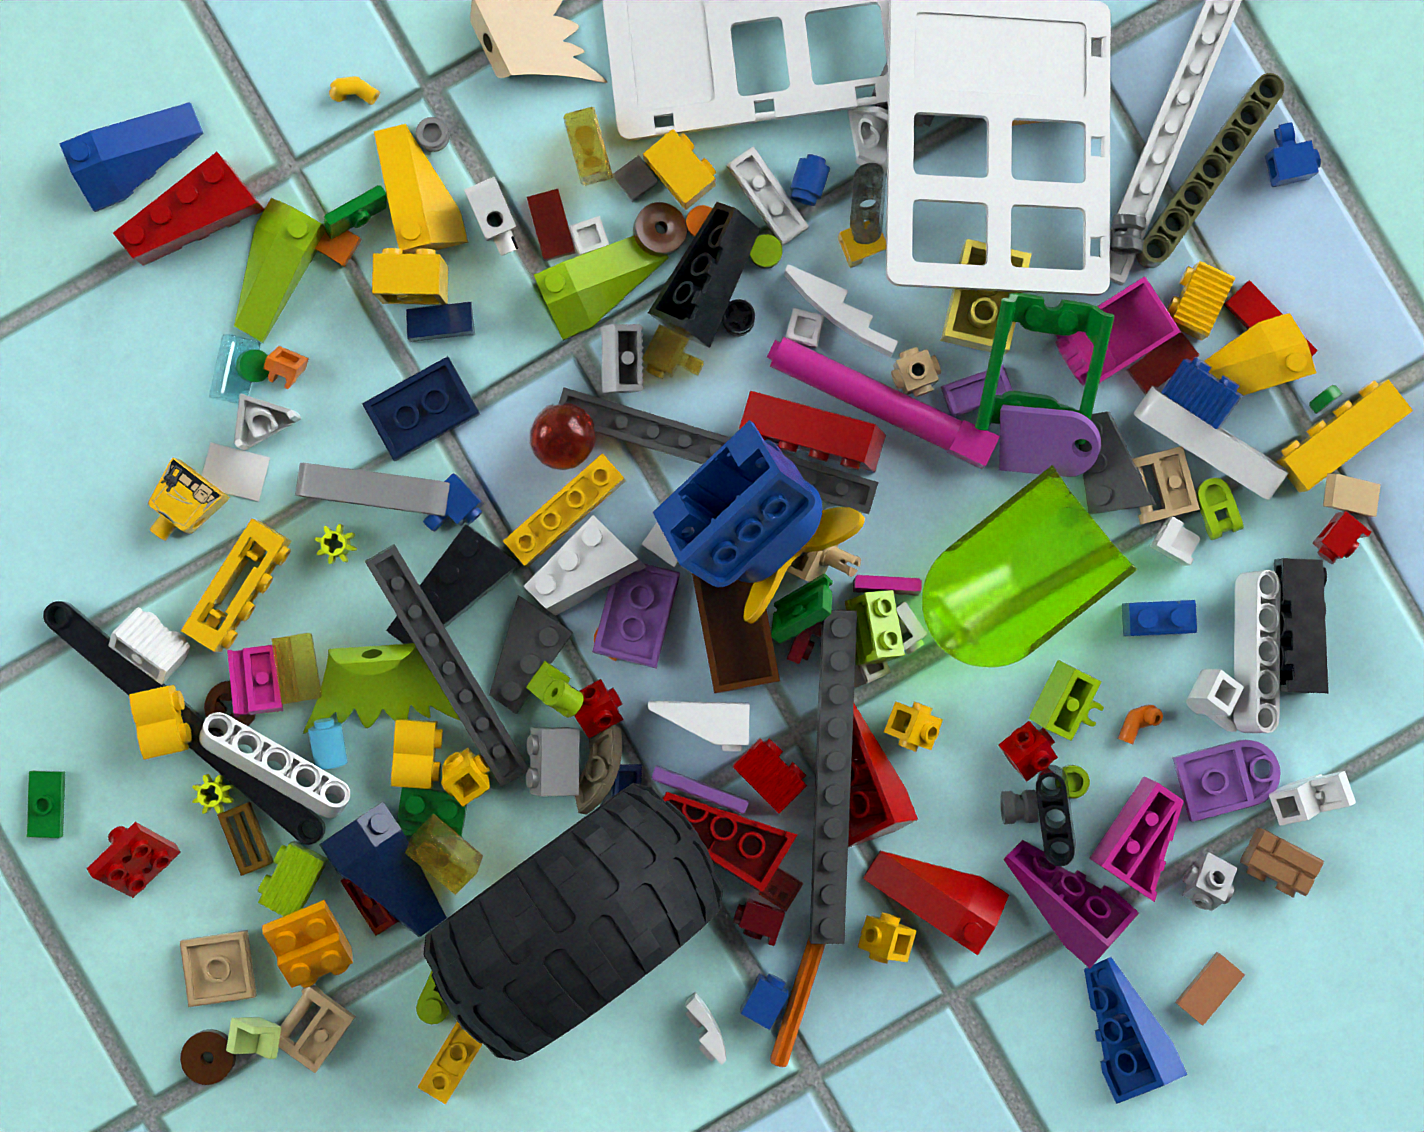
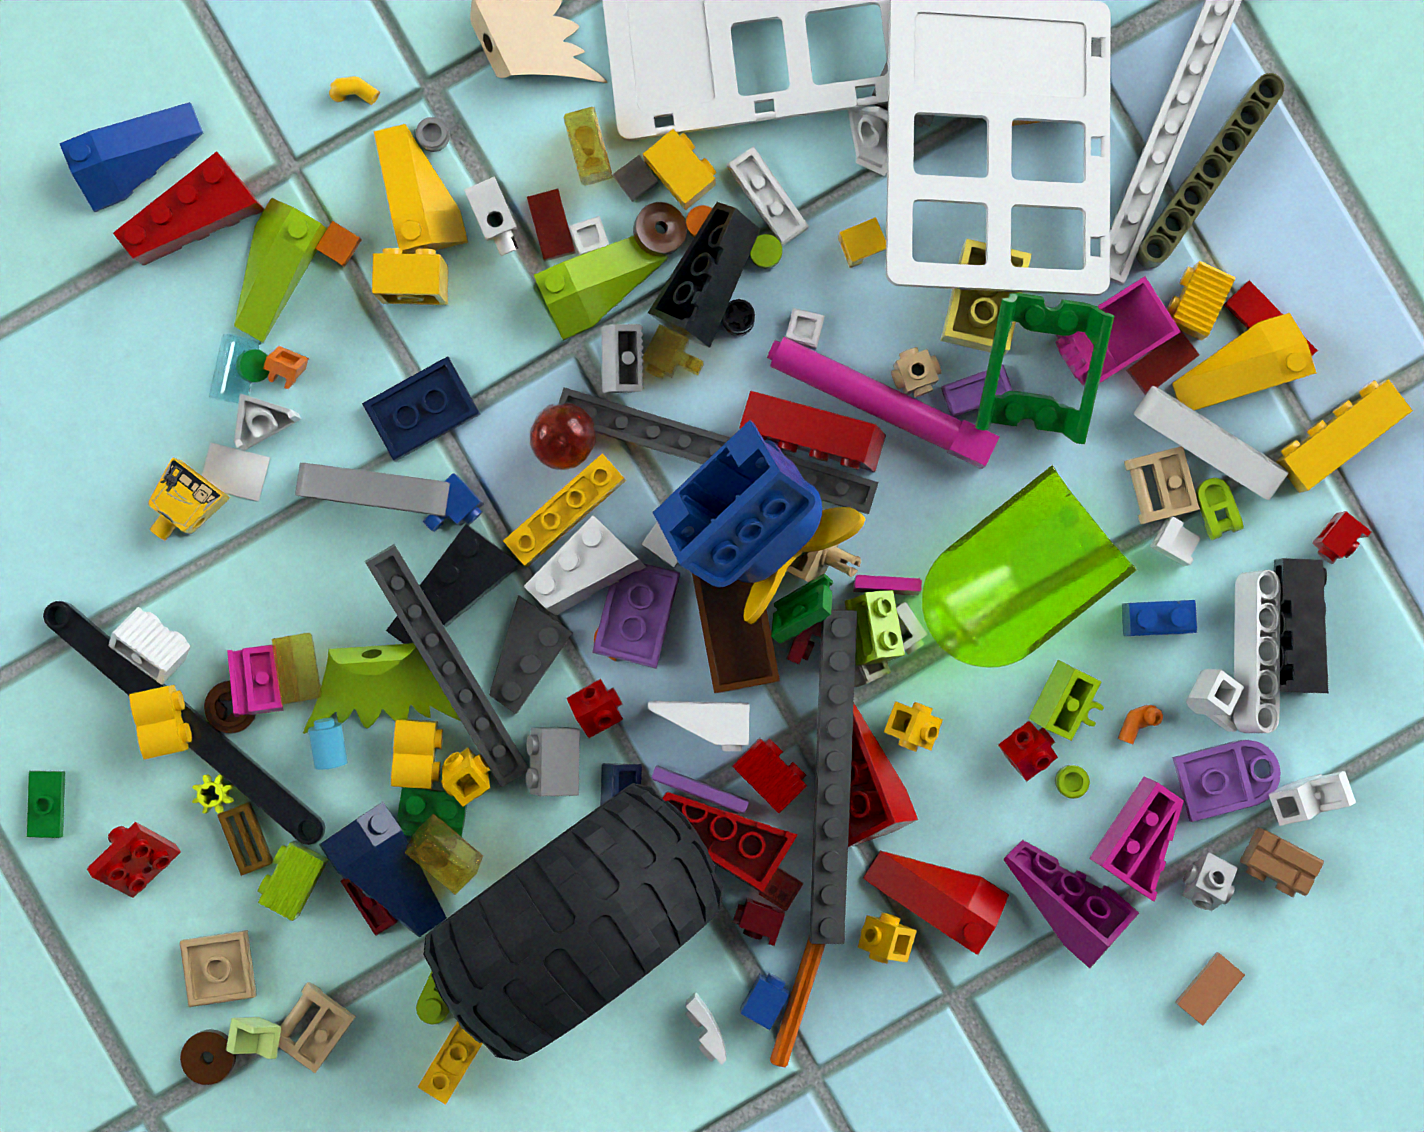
yellow brick [181,518,291,652] -> none
white beam [199,712,350,818] -> none
light orange plate [262,900,353,988] -> none
neon yellow gear [314,524,357,564] -> none
green plate [324,185,387,239] -> none
dark blue slope [406,302,475,342] -> none
lime leg [526,661,584,718] -> none
dark tan tile [575,725,622,815] -> none
white slope [784,264,898,357] -> none
blue brick [790,154,830,206] -> none
clear smoke beam [850,163,886,244] -> none
medium lavender tile [999,405,1101,477] -> none
dark grey wheel [1000,790,1038,824] -> none
black beam [1036,765,1076,867] -> none
dark grey wing [1079,411,1156,514] -> none
blue wedge [1084,957,1188,1104] -> none
dark grey wheel [1110,214,1146,254] -> none
blue brick [1161,357,1243,429] -> none
blue brick [1265,122,1321,187] -> none
green tile [1309,385,1343,414] -> none
tan tile [1323,473,1381,517] -> none

